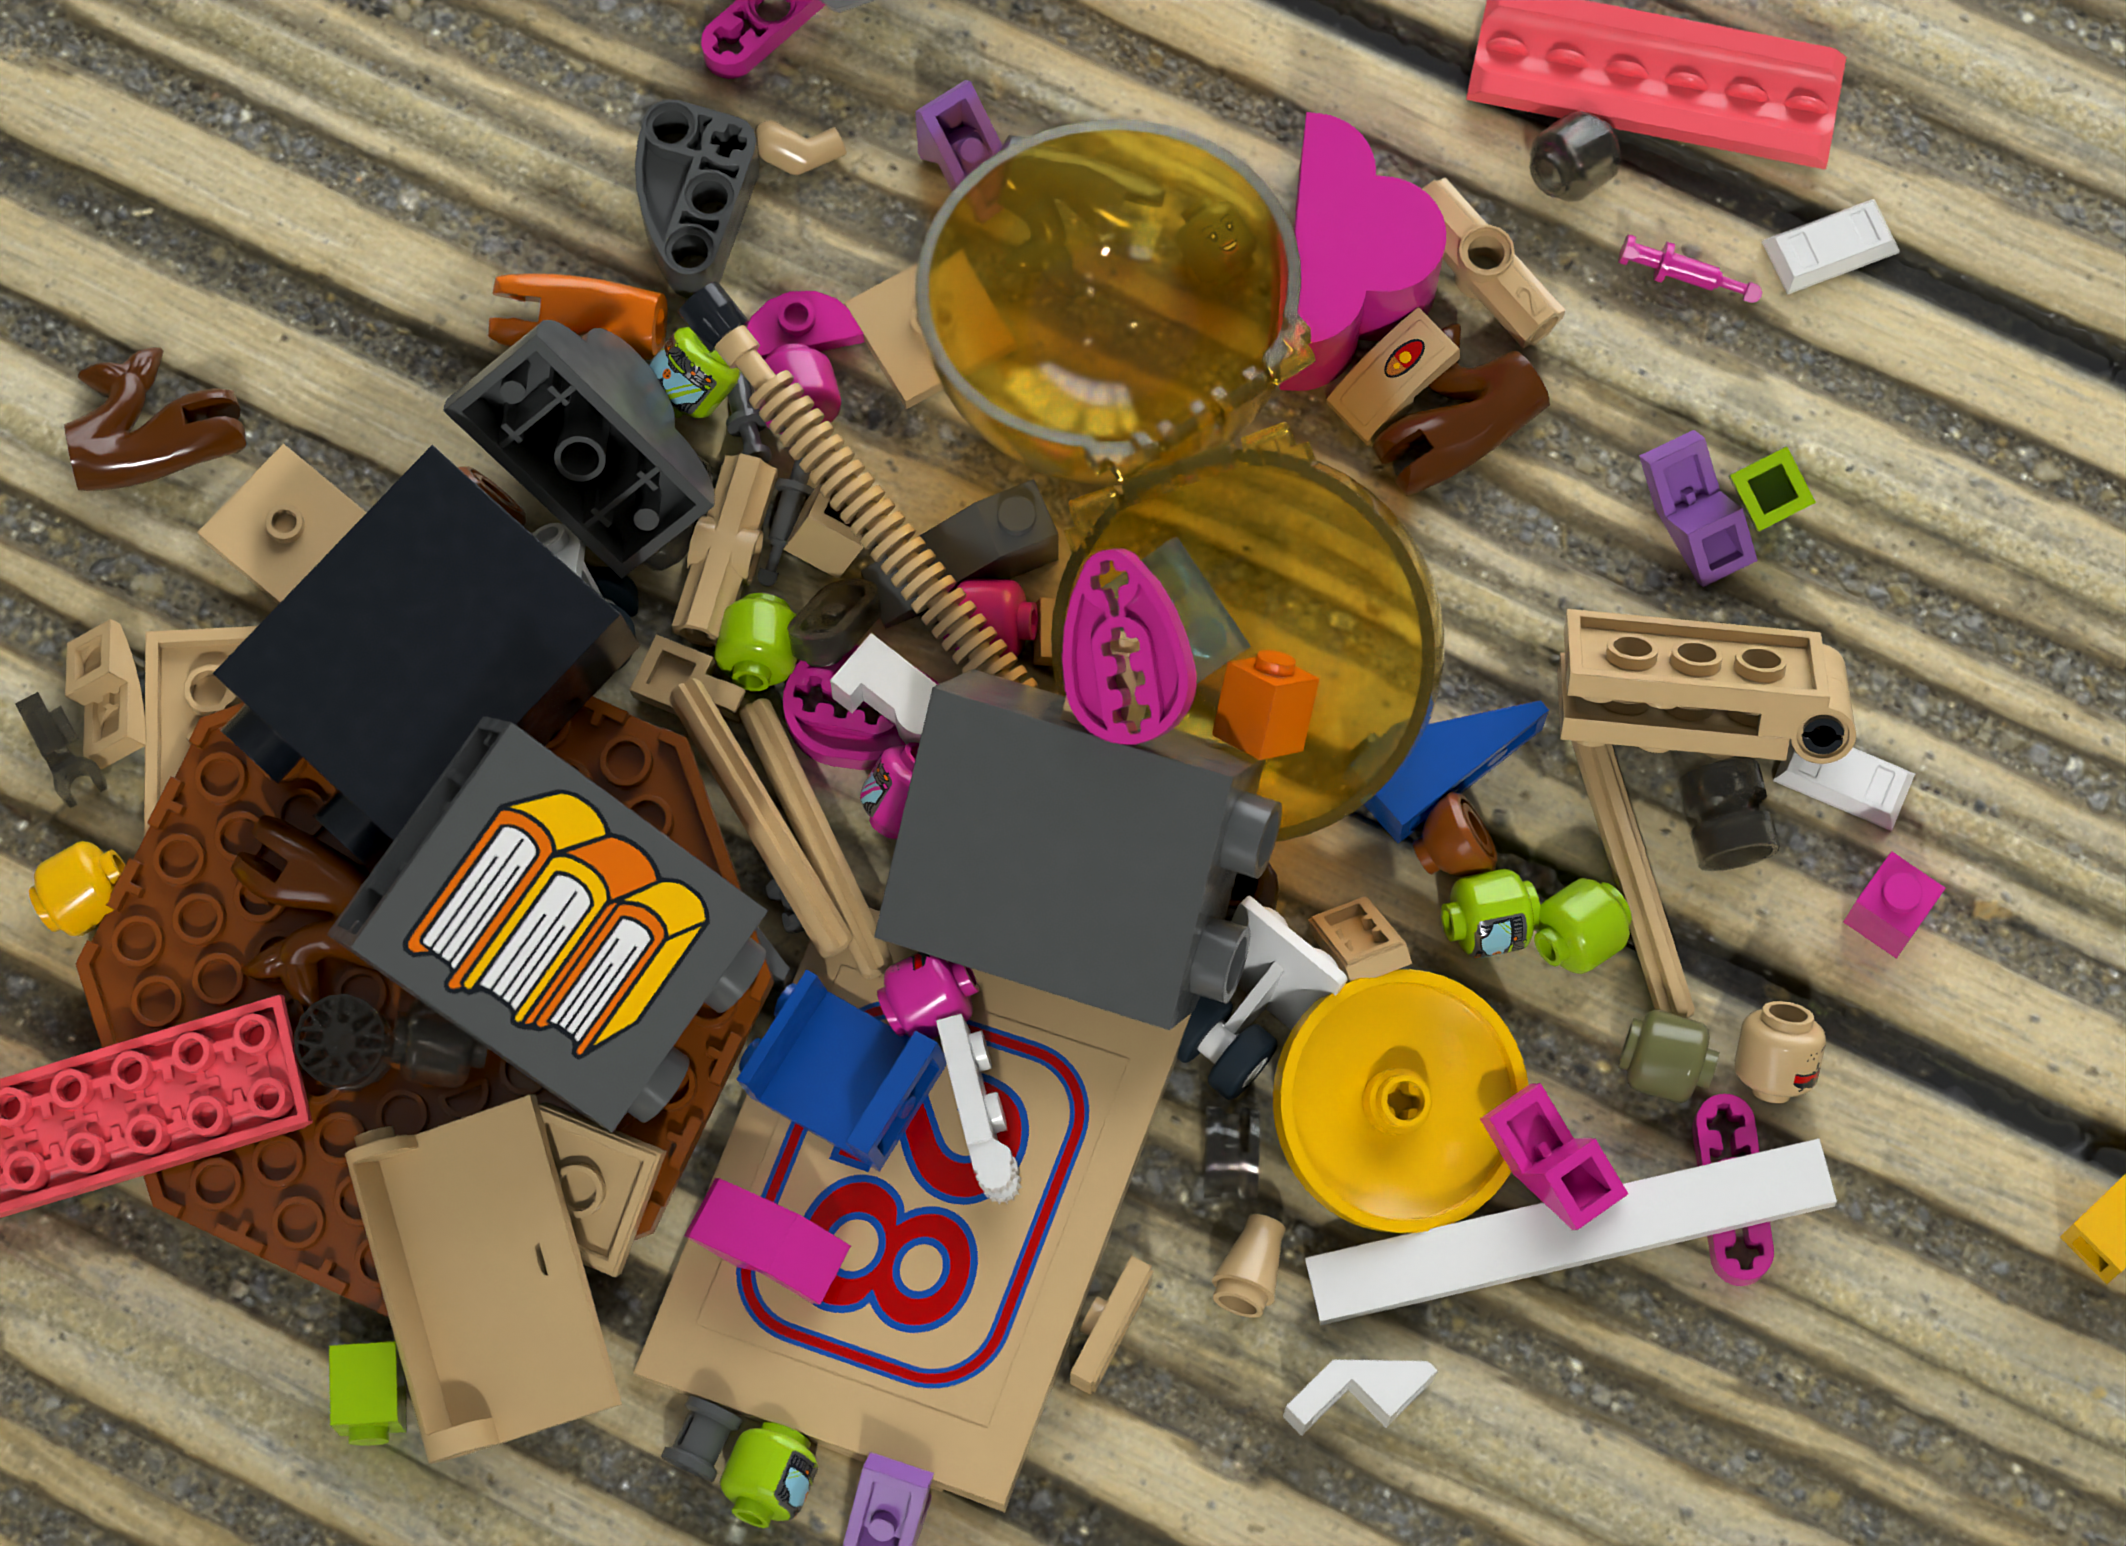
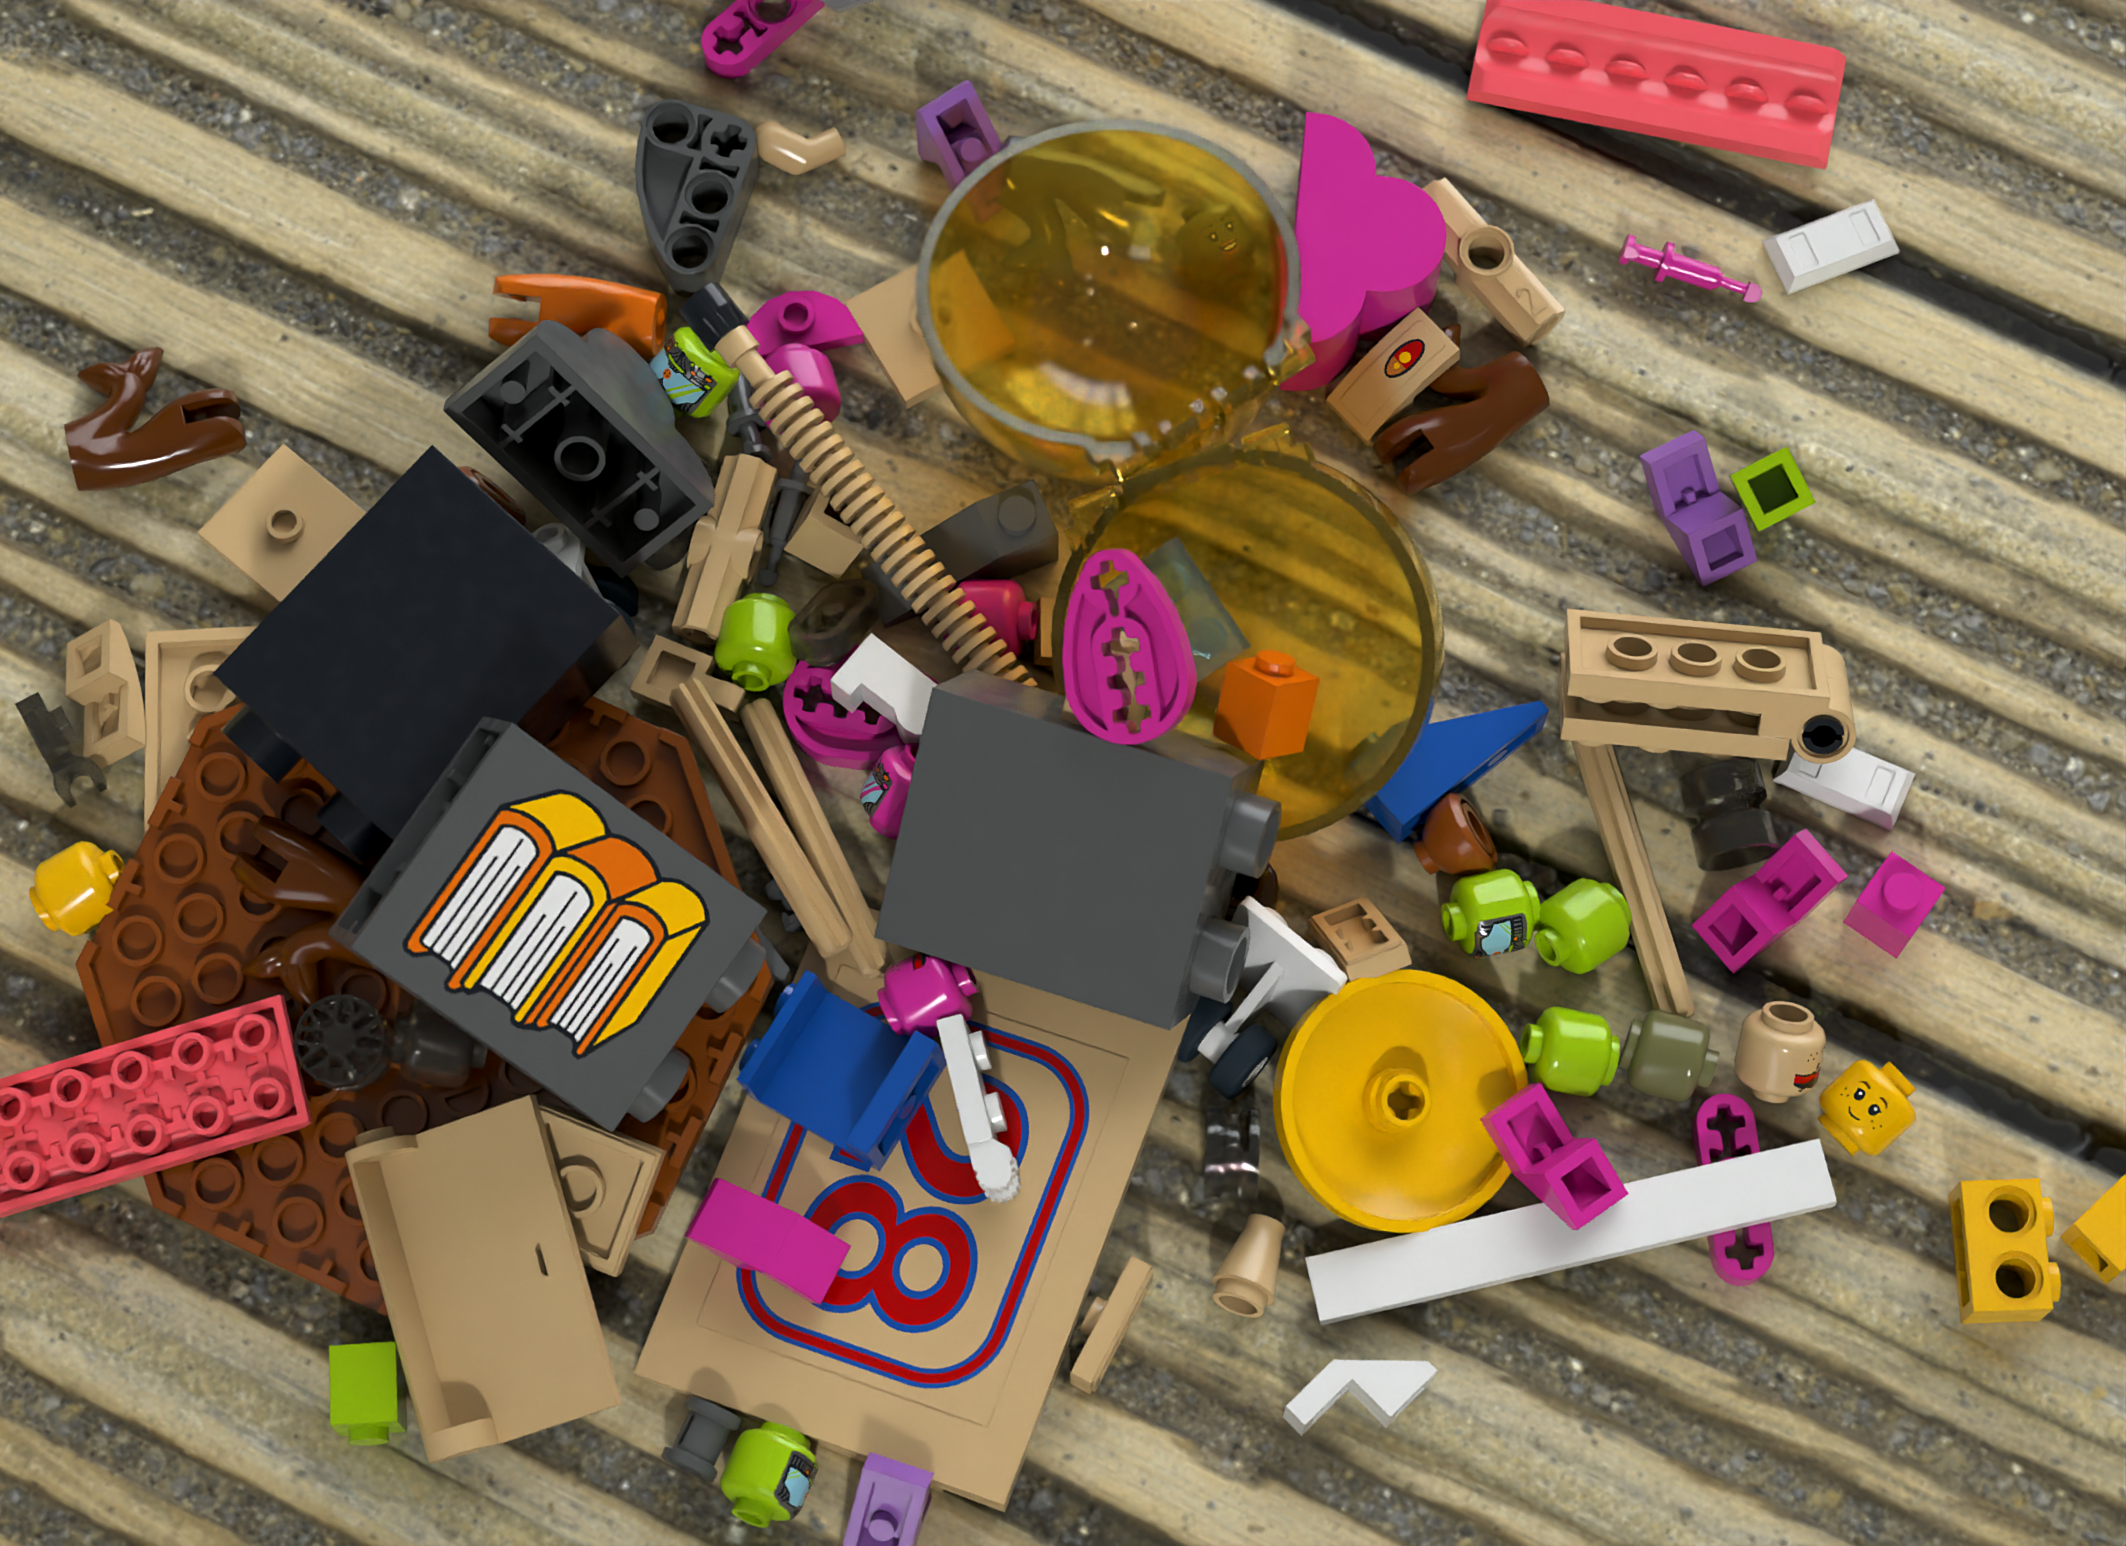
clear smoke head [1529,111,1621,202] -> none
none -> lime head [1519,1007,1620,1097]
none -> dark pink slope [1691,829,1849,974]
none -> yellow head [1817,1060,1916,1157]
none -> yellow brick [1948,1178,2061,1324]

